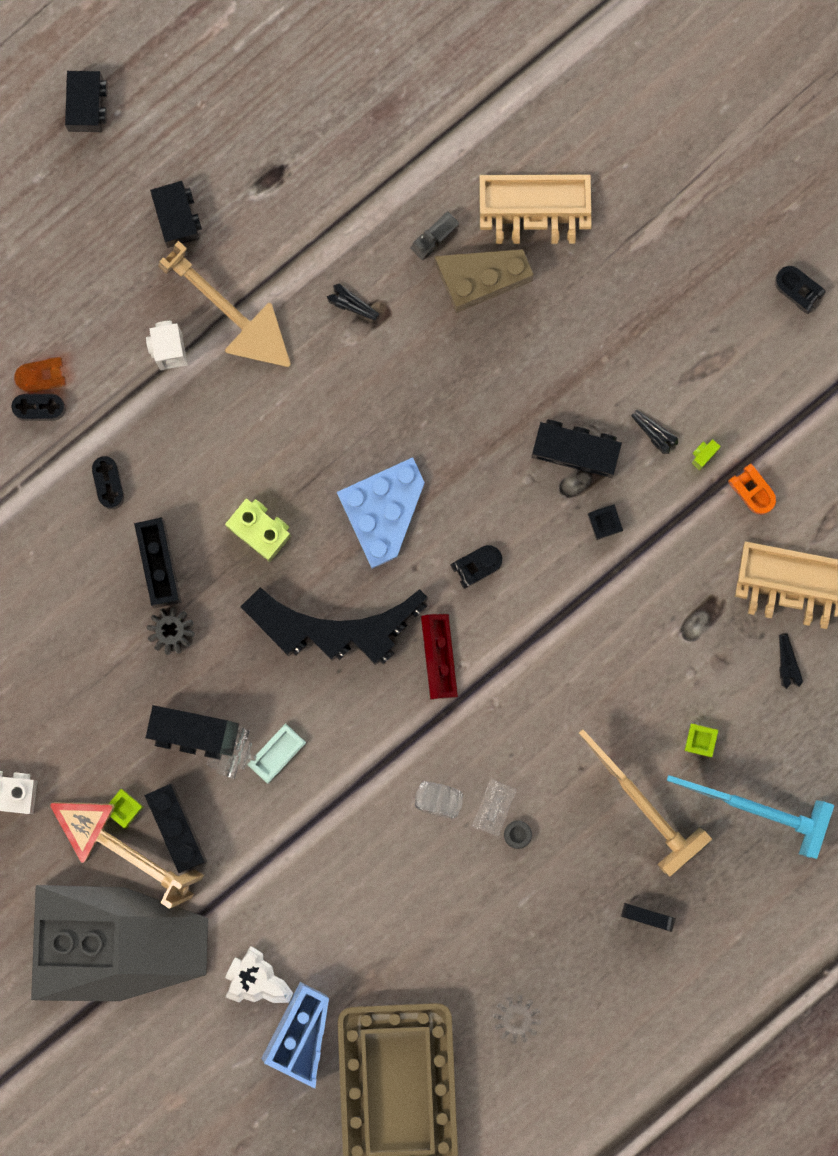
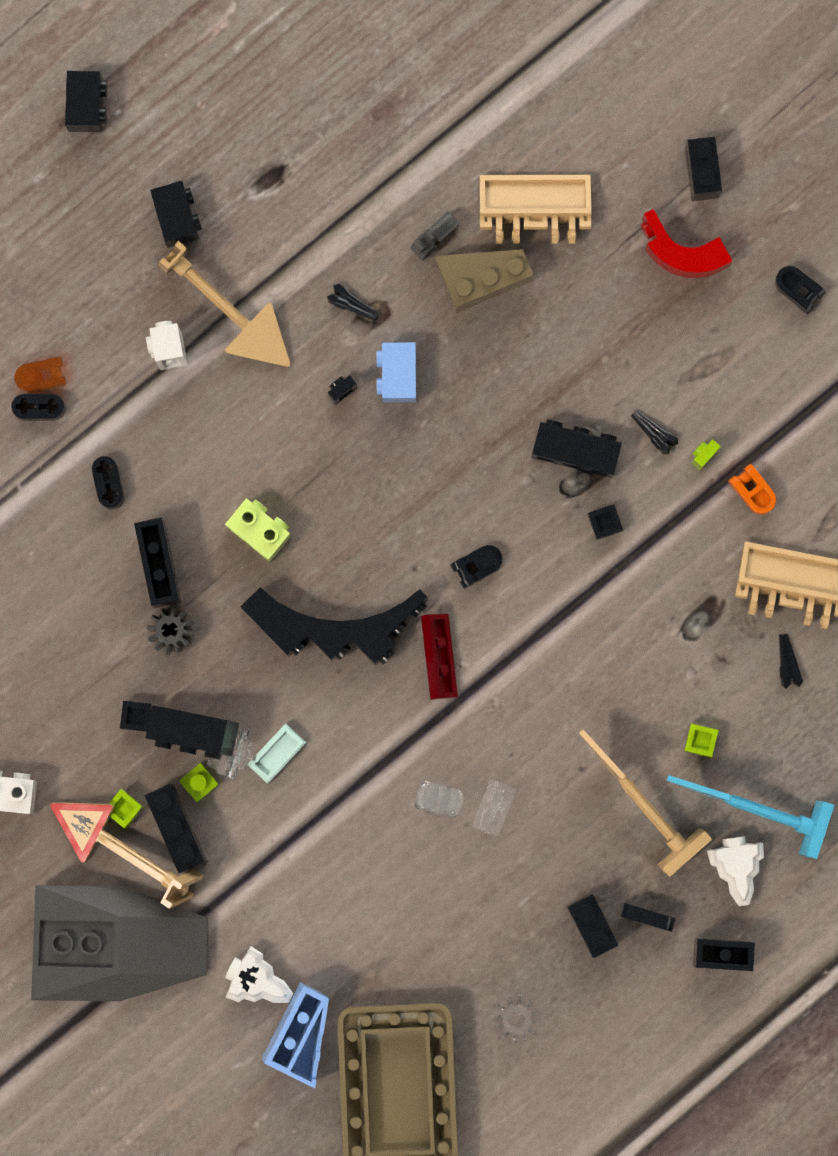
light blue plate [337,457,425,569] -> none
dark grey tile [504,821,532,849] -> none
none -> black plate [120,701,152,732]
none -> lime plate [179,763,219,803]
none -> black plate [328,375,357,405]
none -> light blue brick [377,342,416,402]
none -> black brick [566,894,619,958]
none -> red arch [640,209,732,278]
none -> black brick [685,136,722,201]
none -> black brick [693,938,755,971]
none -> white rock [707,836,764,906]

